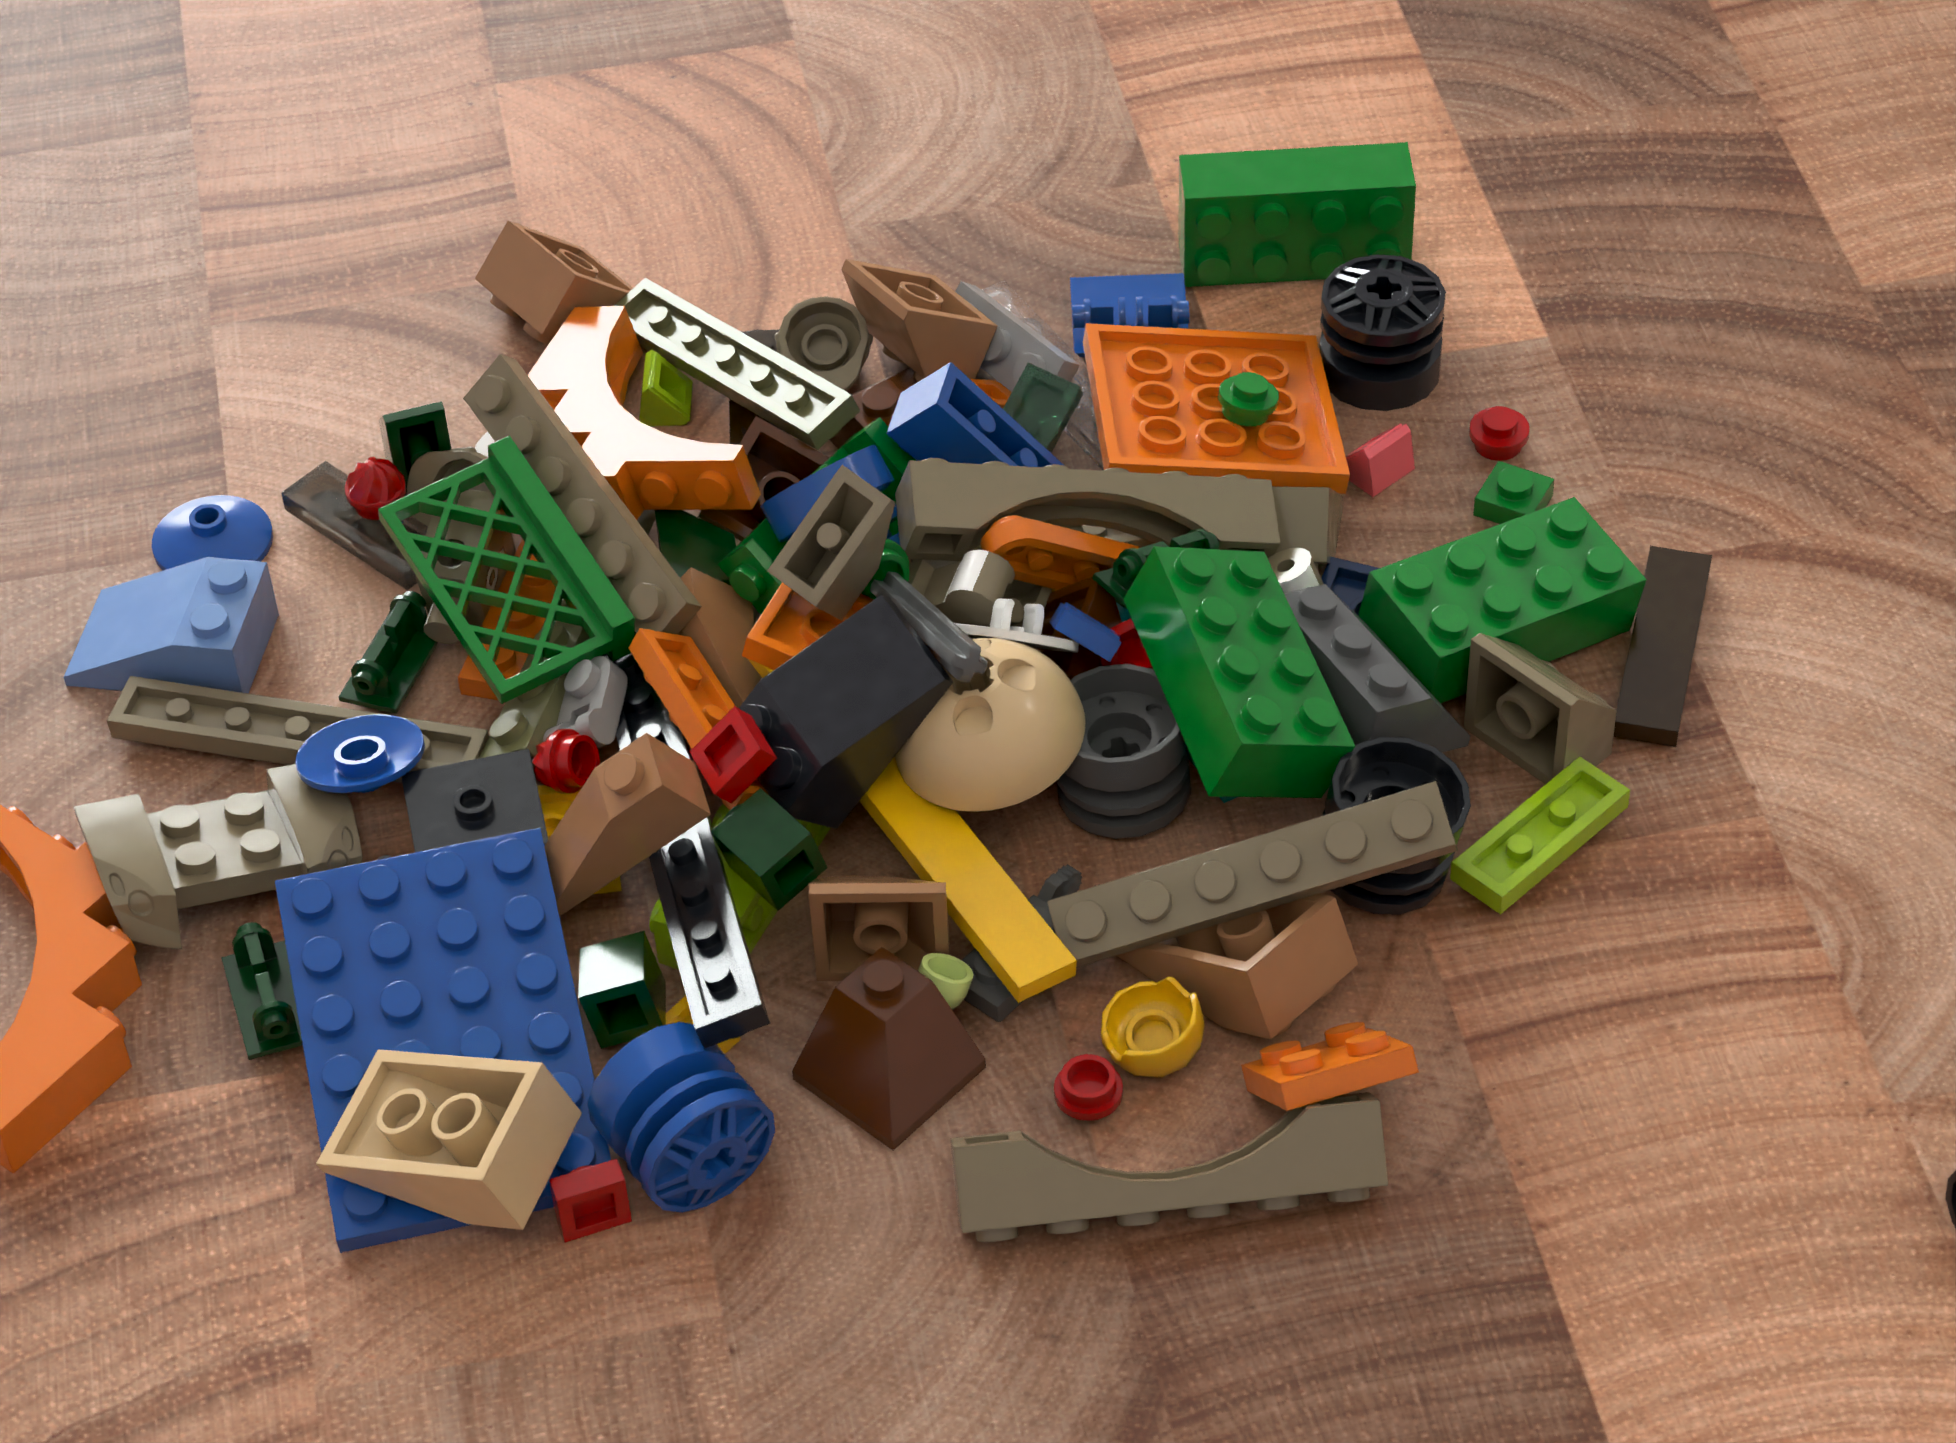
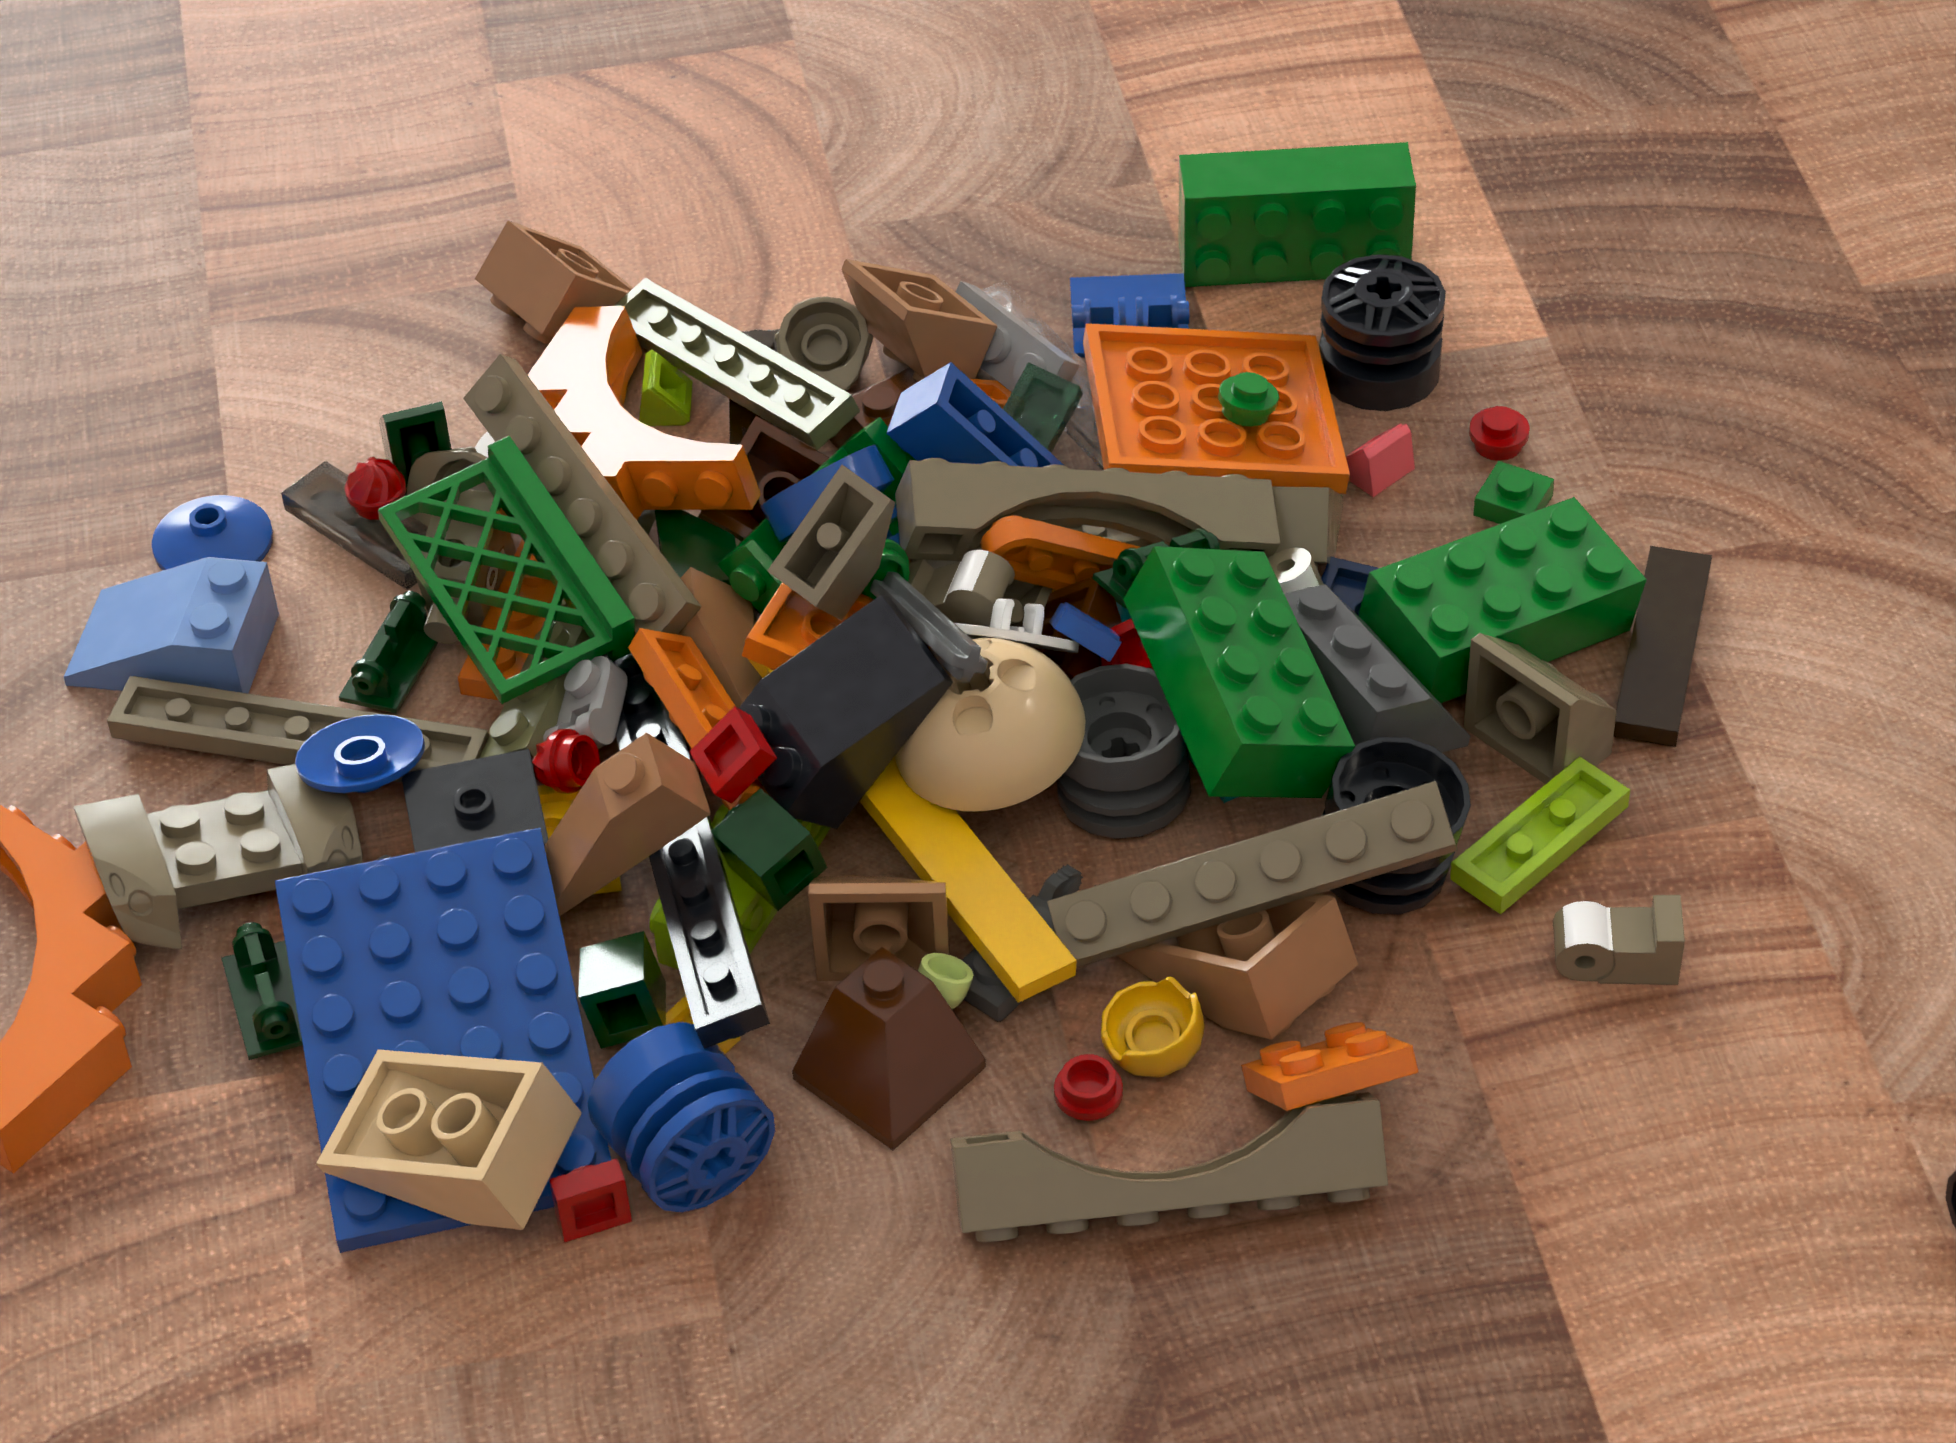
none -> dark tan leg [1553,895,1685,985]

